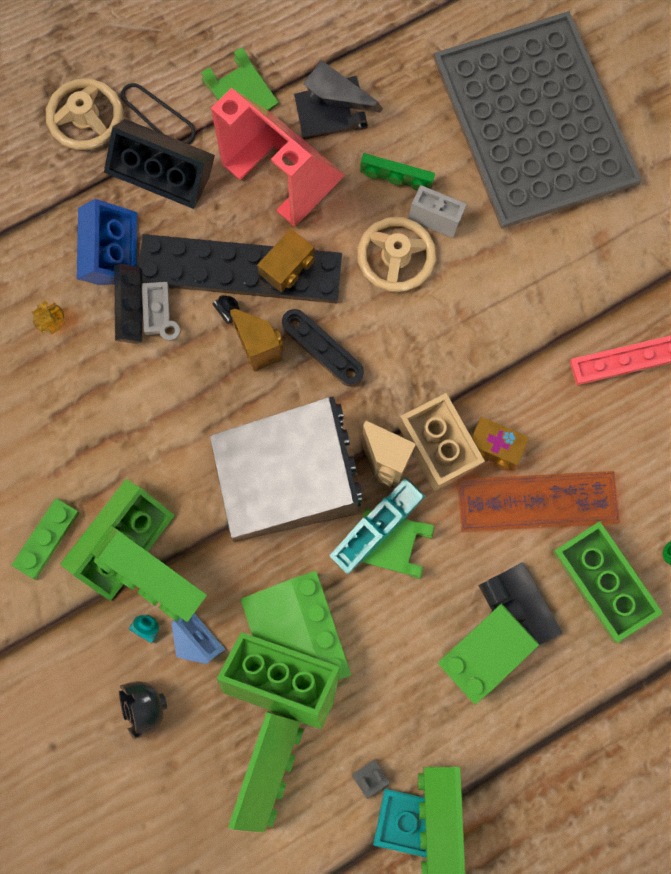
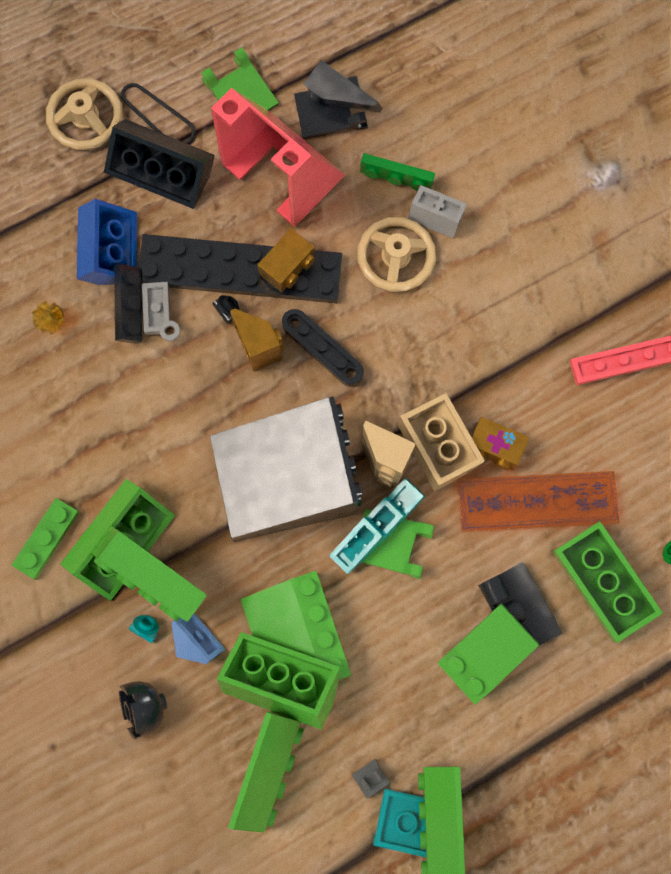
dark grey plate [433,11,642,229] -> none

